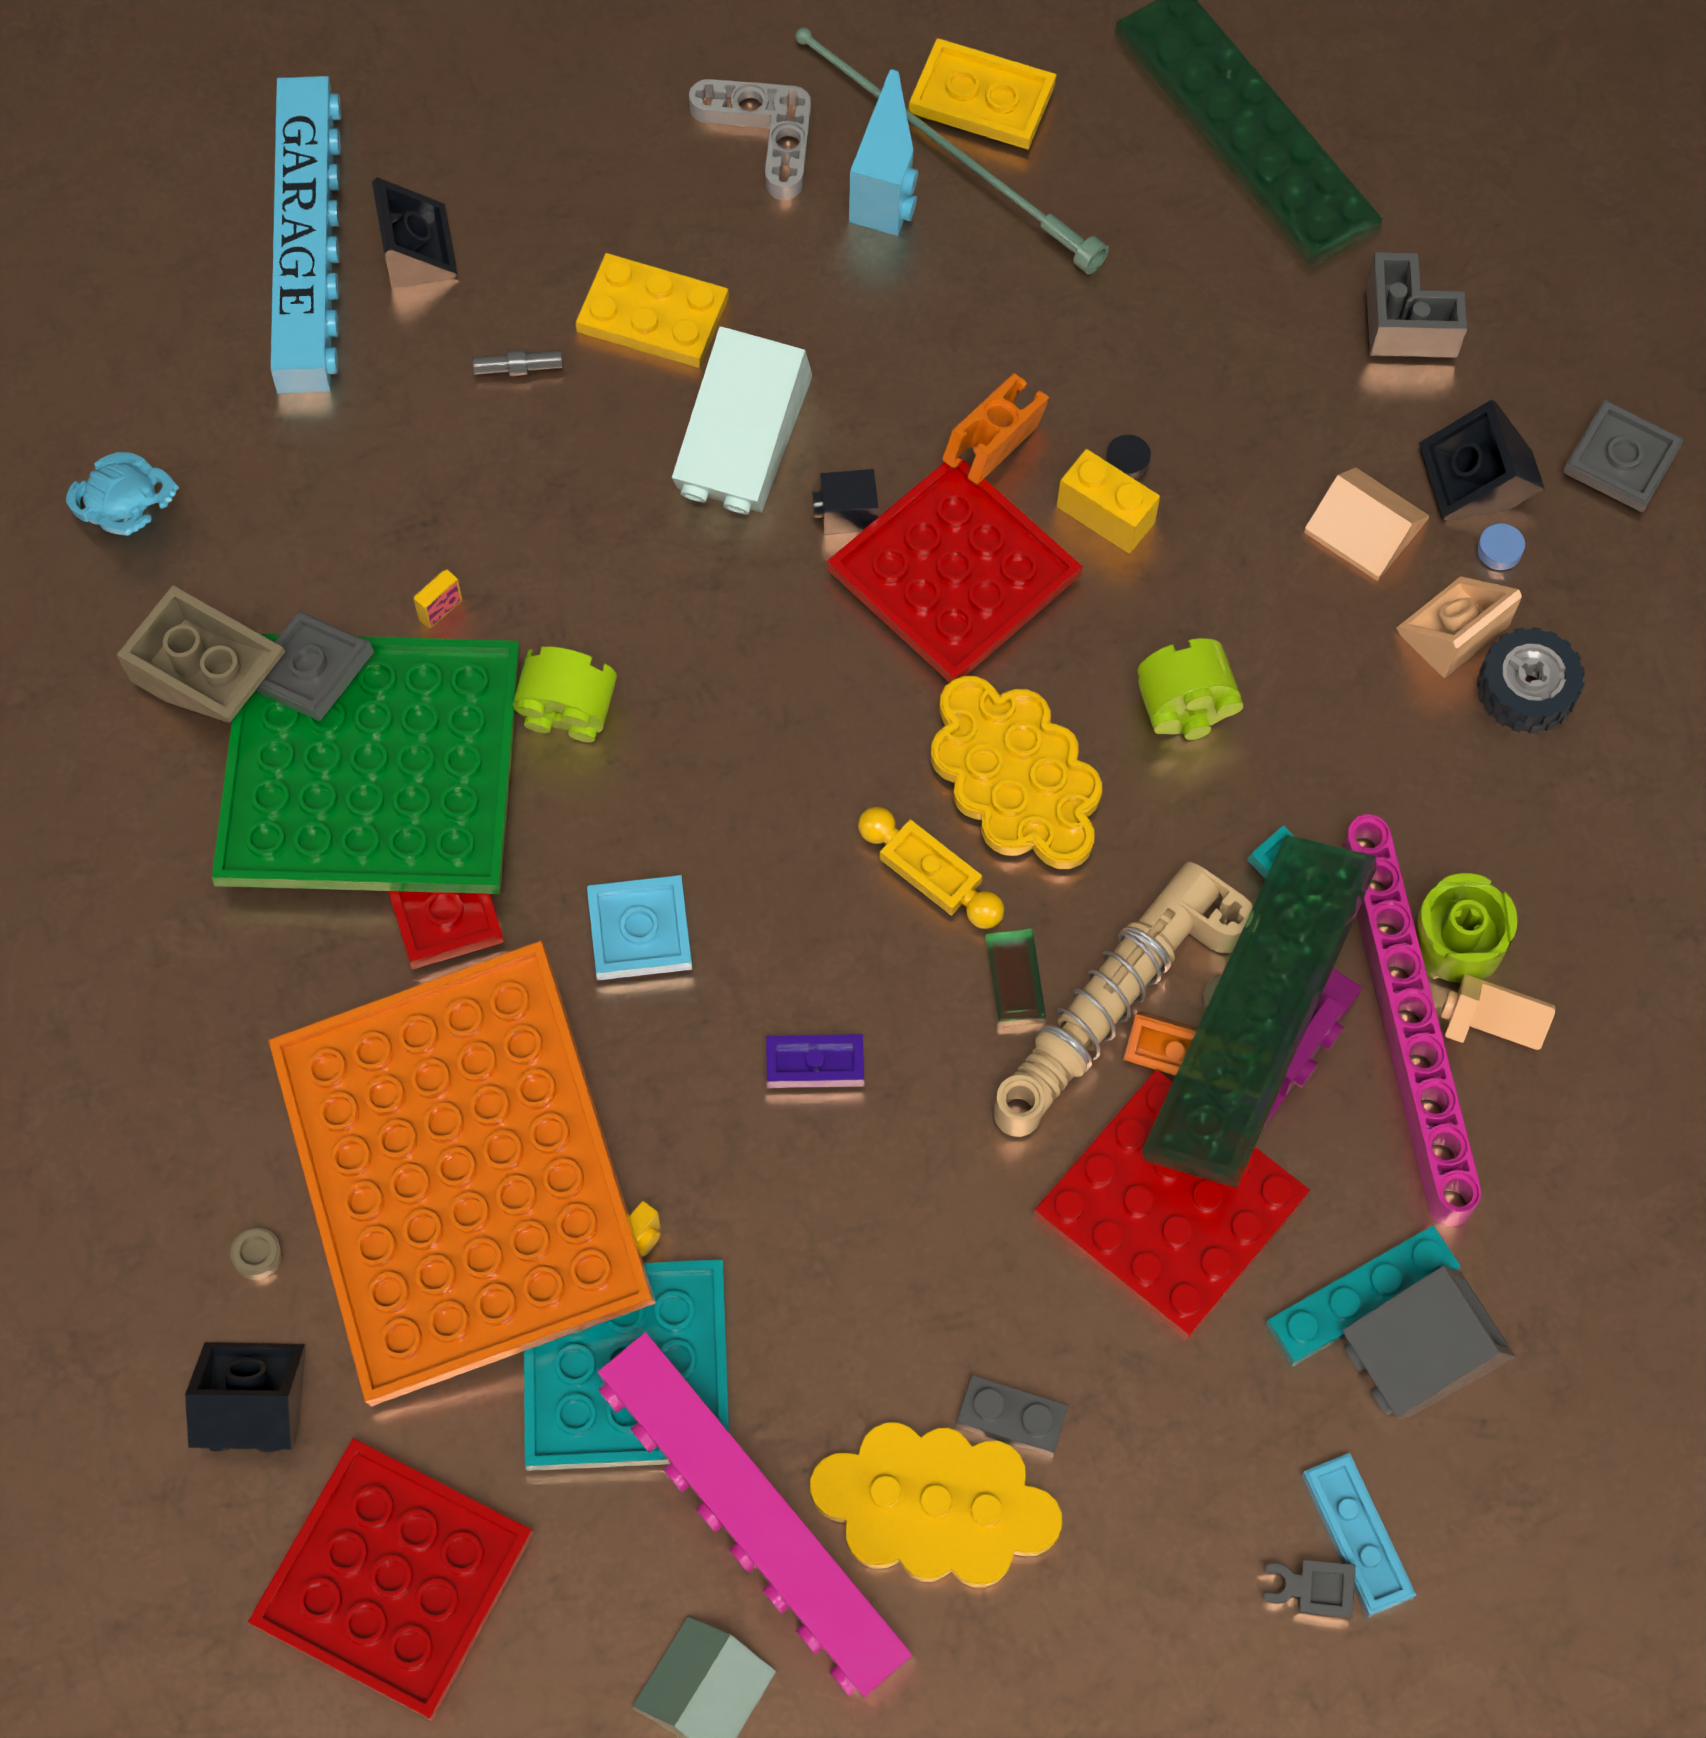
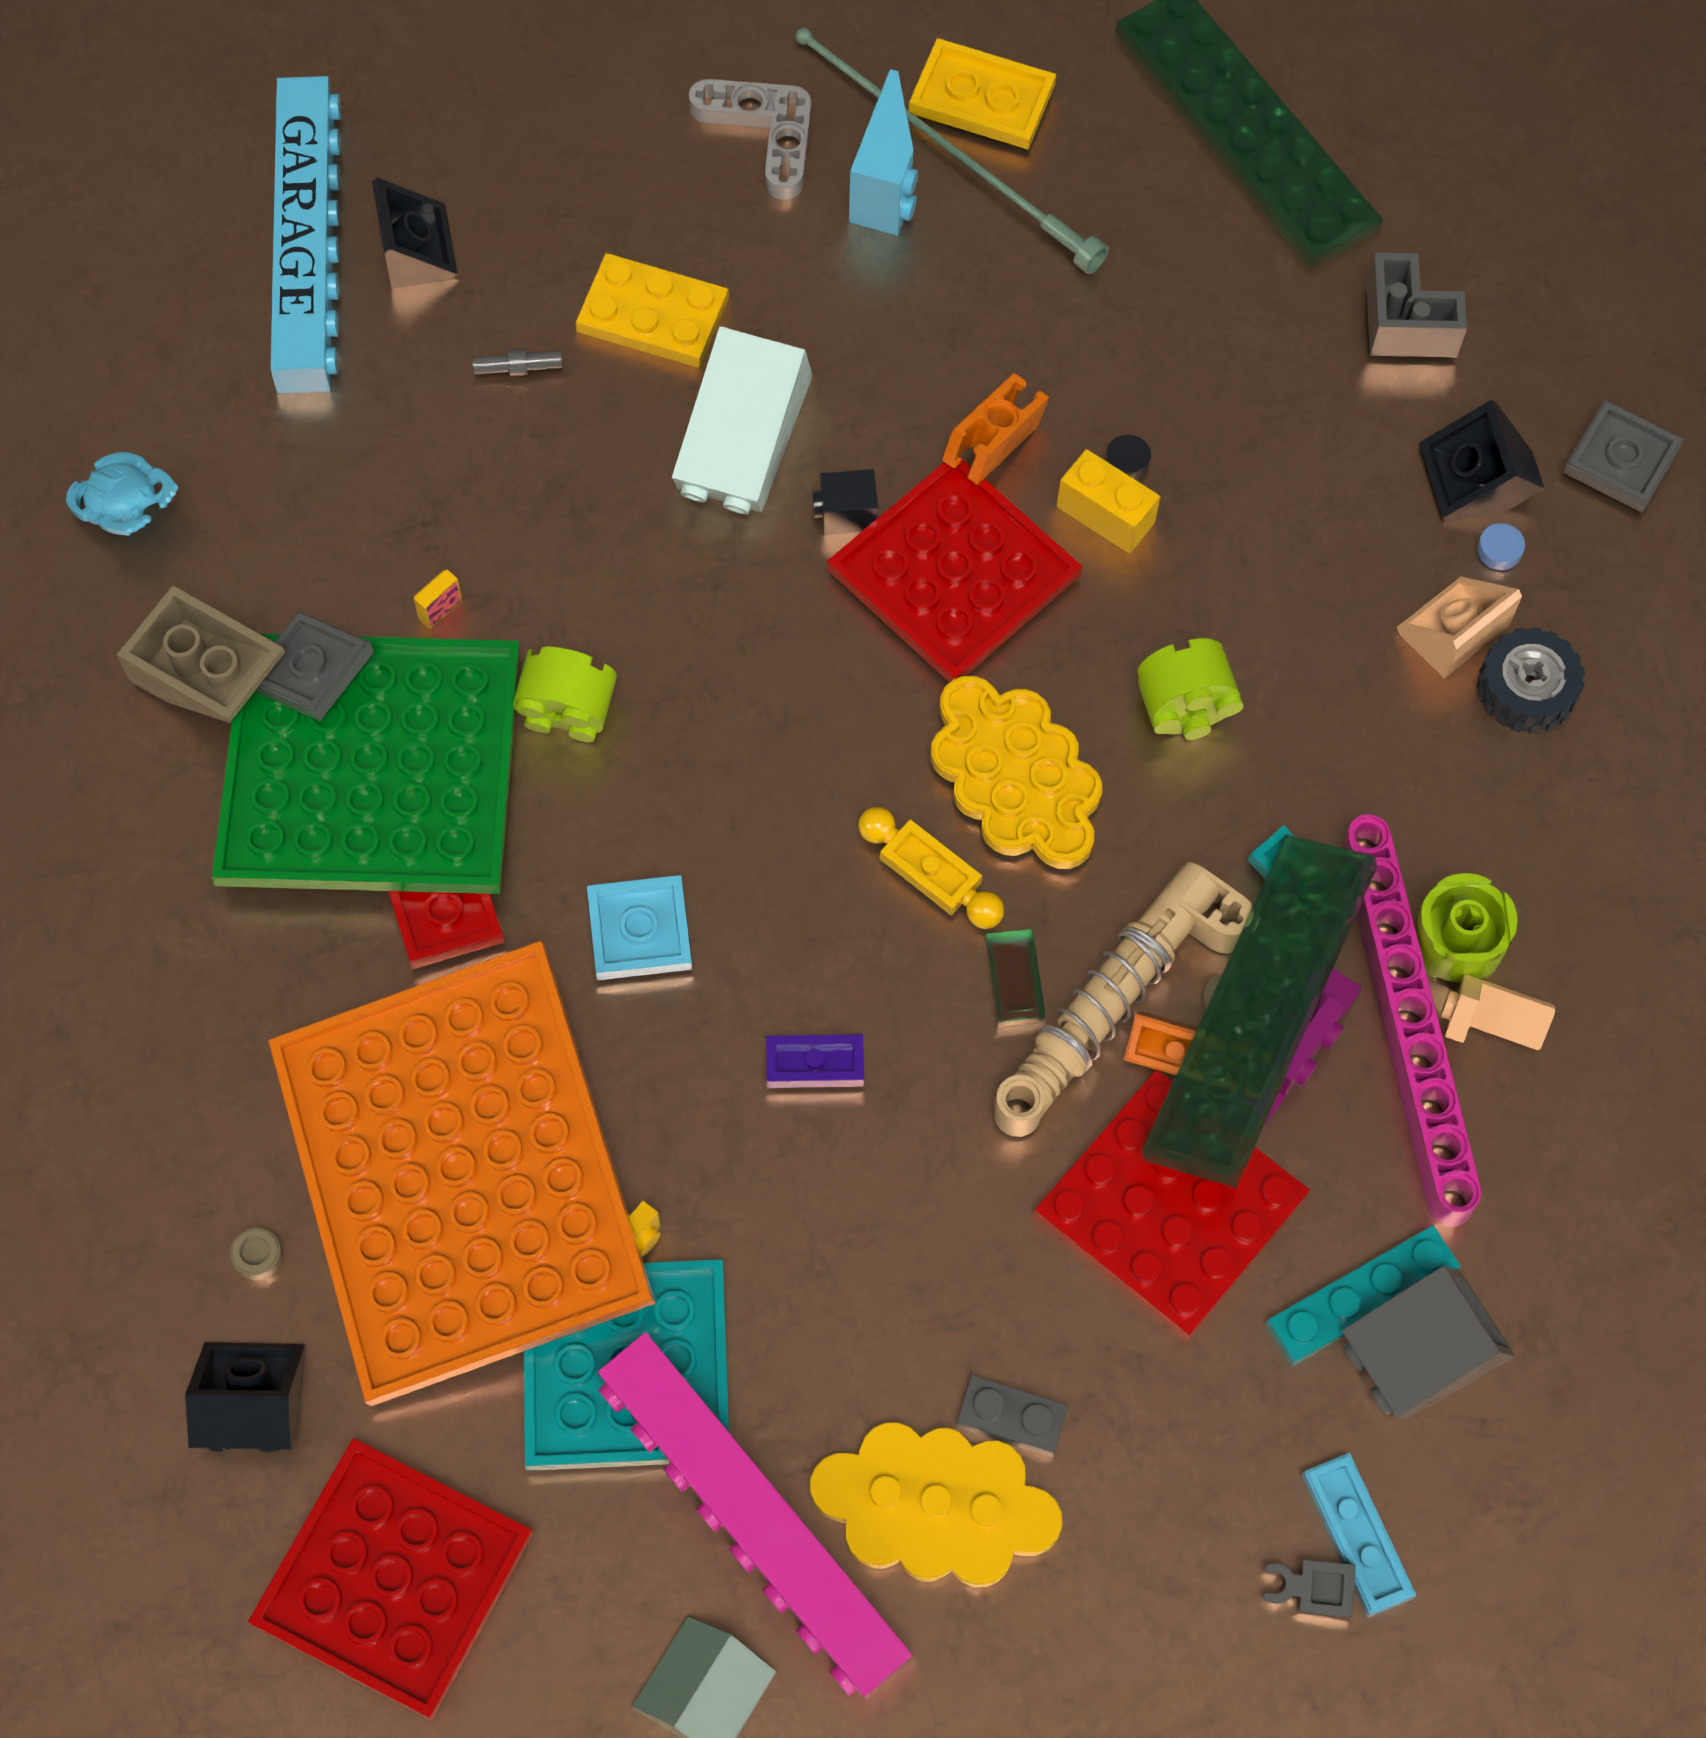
light nougat slope [1304,467,1429,581] -> none

